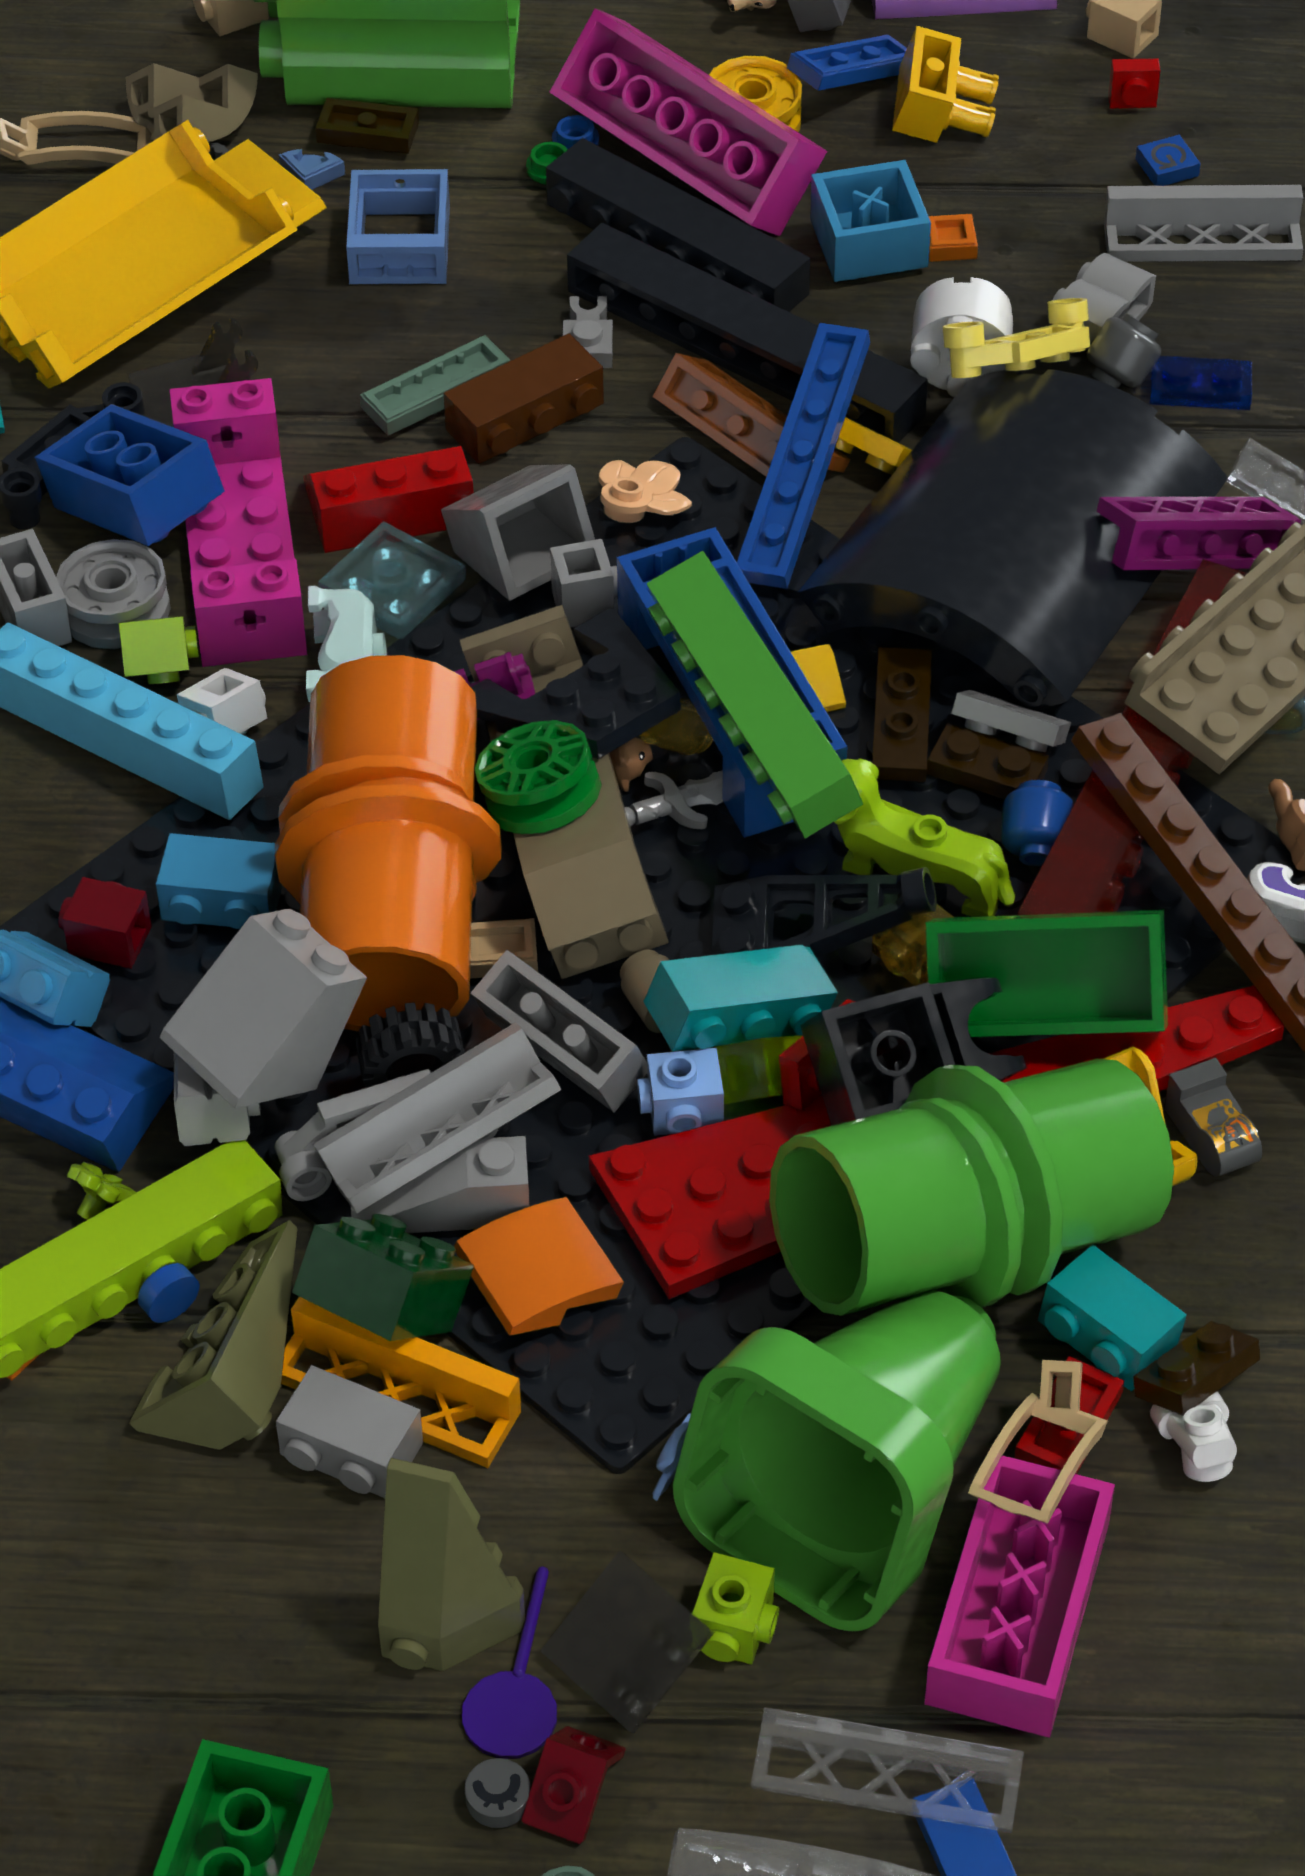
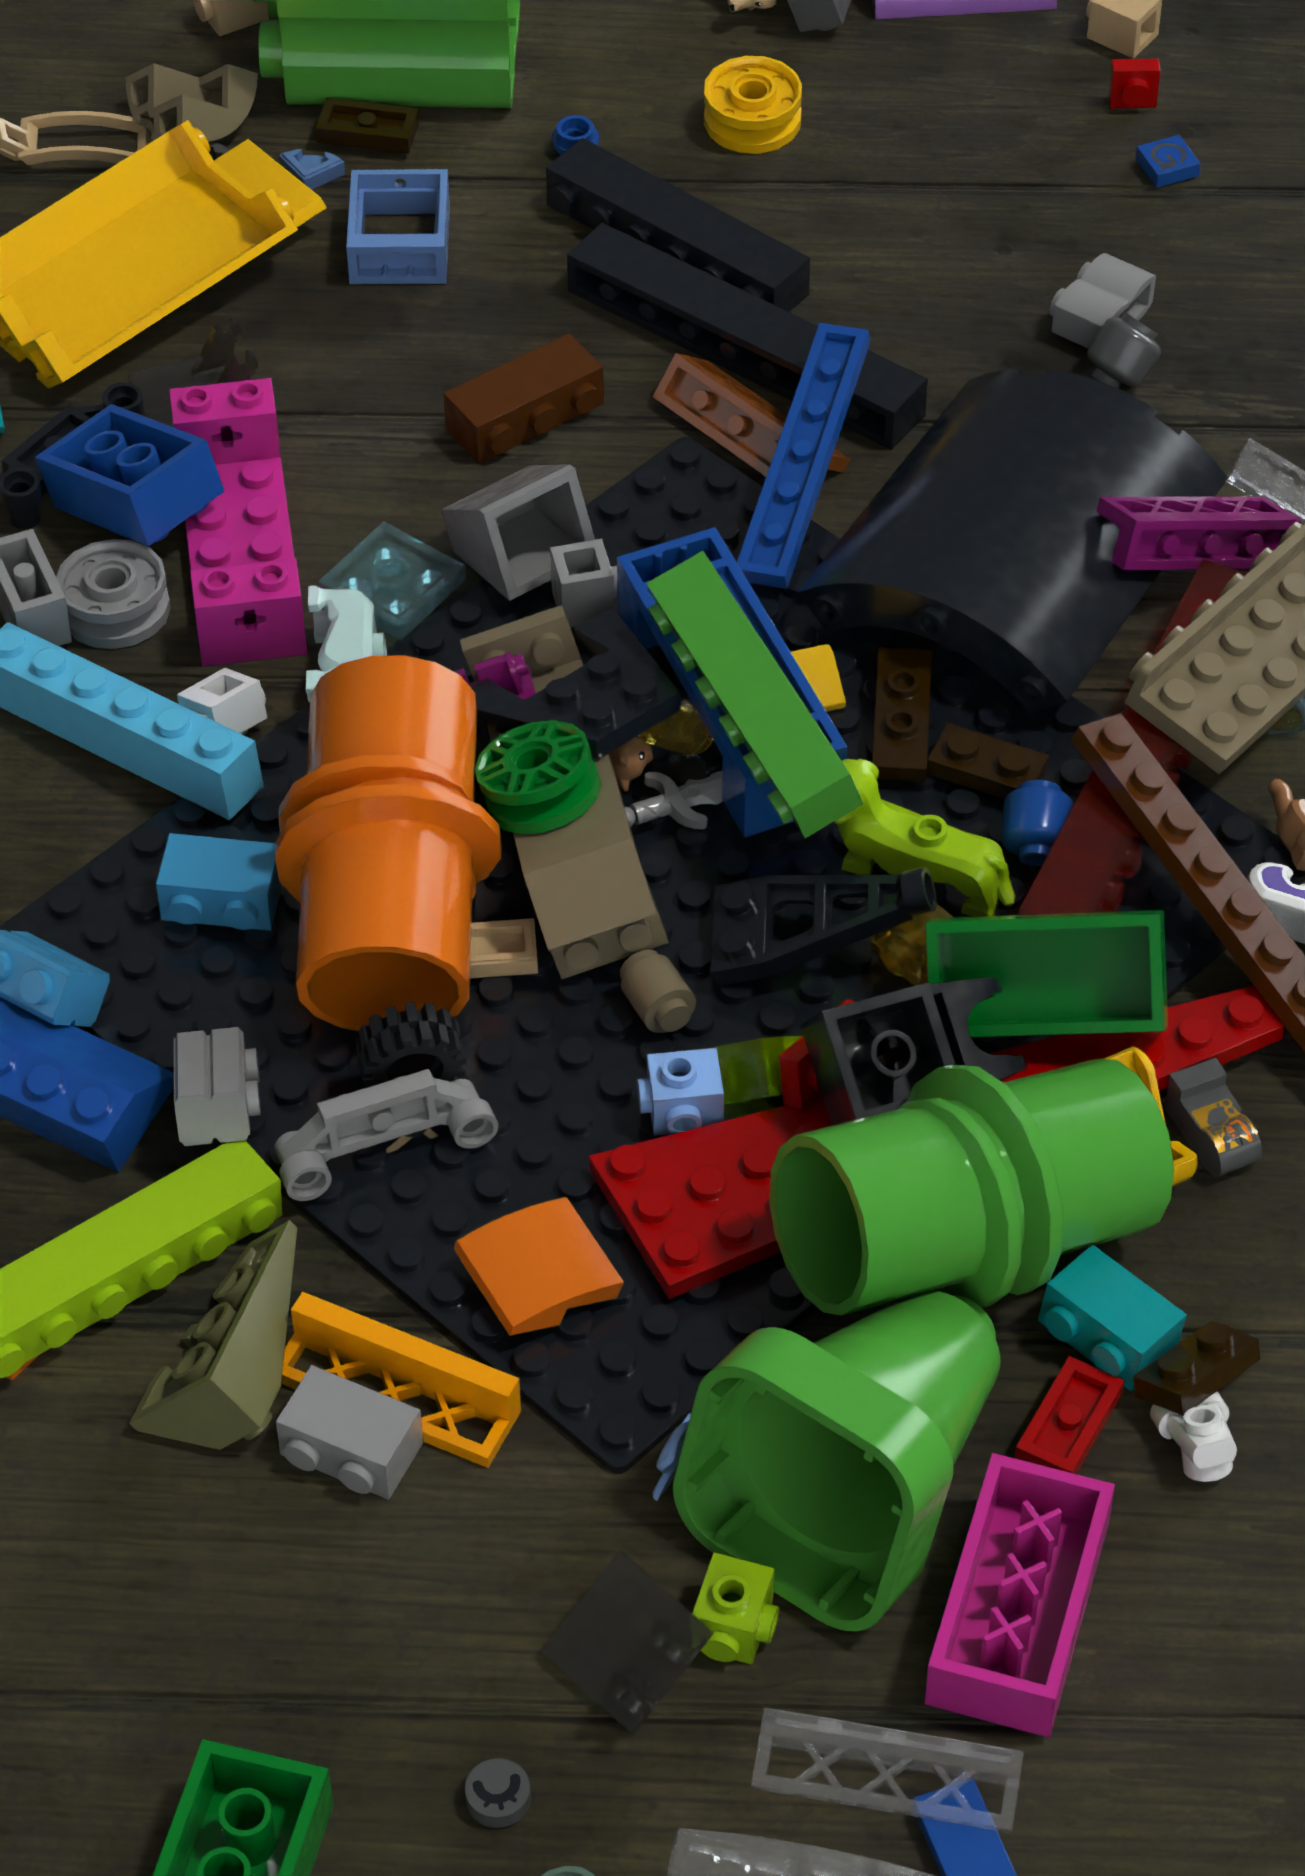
dark red brick [58,877,152,969] -> none
lime plant [67,1162,137,1220] -> none
lime brick [119,616,199,684] -> none
blue tile [138,1263,200,1323] -> none
light grey slope [160,909,367,1109] -> none
dark green brick [292,1214,474,1341] -> none
red slope [303,446,474,553] -> none
light grey fence [313,1022,561,1213] -> none
light grey slope [351,1136,529,1233] -> none
sand green plate [360,335,511,436] -> none
olive wedge [378,1458,525,1671] -> none
dark purple piece [462,1566,557,1759] -> none
light grey brick [470,950,647,1113] -> none
dark red bracket [522,1726,626,1844] -> none
green plate [526,142,568,185] -> none
dark pink brick [550,8,828,236] -> none
light grey plate [563,296,613,368] -> none
light nougat plate [598,460,692,523] -> none
teal brick [643,945,838,1052] -> none
blue tile [787,35,907,91] -> none
dark azure brick [810,160,931,282] -> none
yellow plate [835,417,912,475] -> none
yellow brick [892,26,999,143] -> none
white brick [910,277,1013,397] -> none
orange tile [929,214,978,262] -> none
light yellow plate [943,298,1090,378] -> none
light grey plate [951,690,1071,752] -> none
tan sword [968,1360,1108,1524] -> none
light grey fence [1104,185,1303,262] -> none
clear blue plate [1150,356,1252,410] -> none

